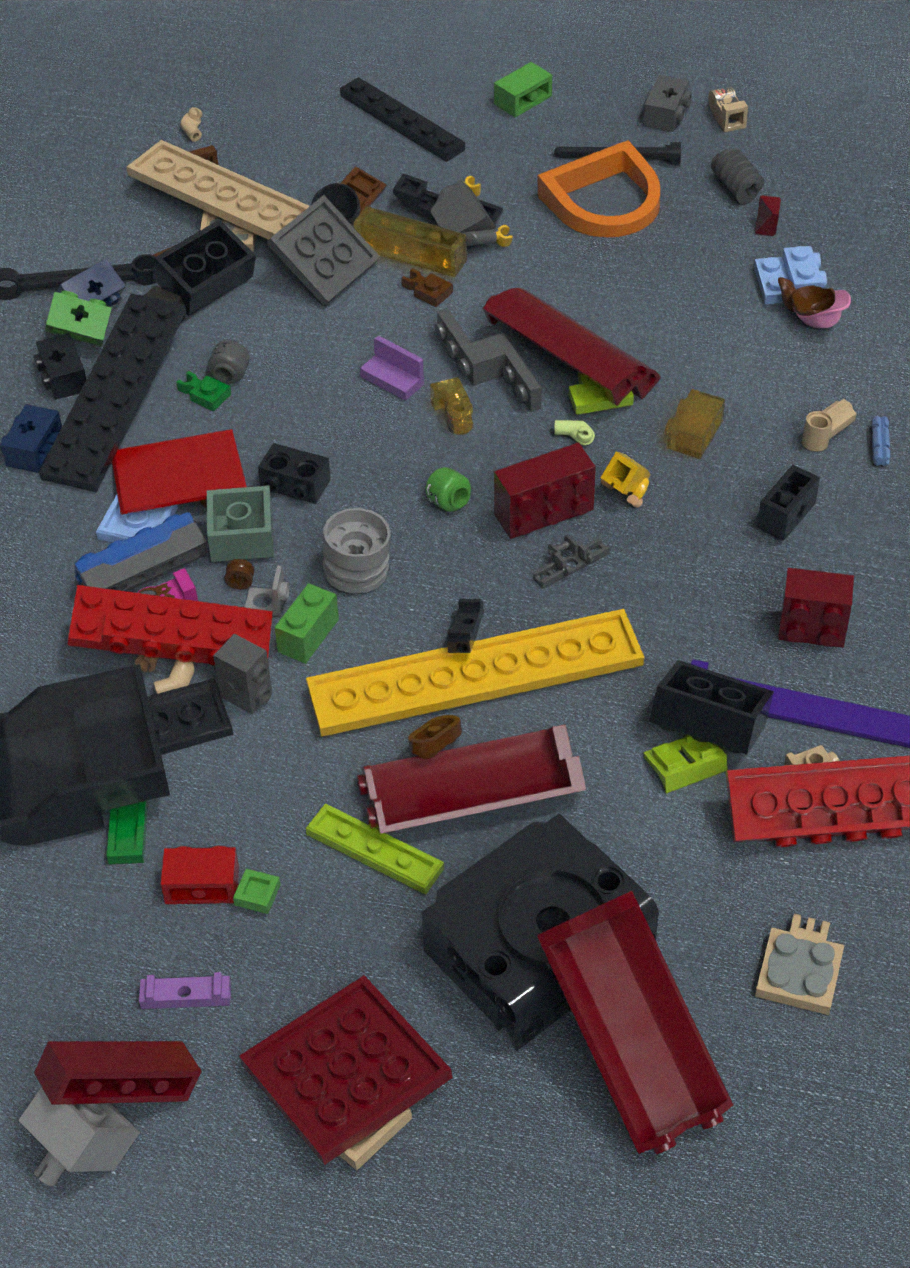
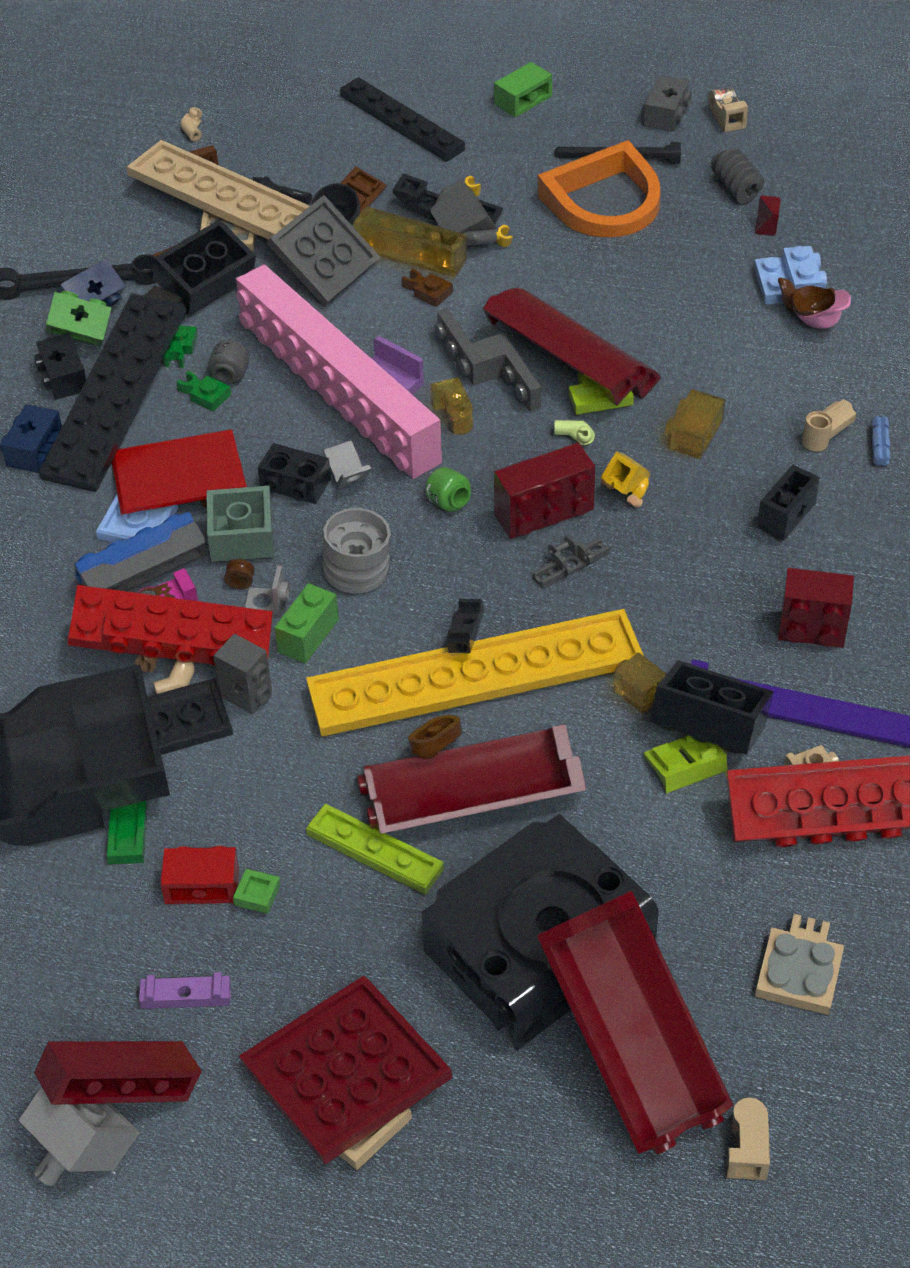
none -> green plate [164,325,198,368]
none -> bright pink brick [236,264,442,479]
none -> black piece [253,176,312,204]
none -> light grey bracket [323,441,371,489]
none -> clear yellow brick [614,652,666,714]
none -> tan leg [726,1098,770,1180]

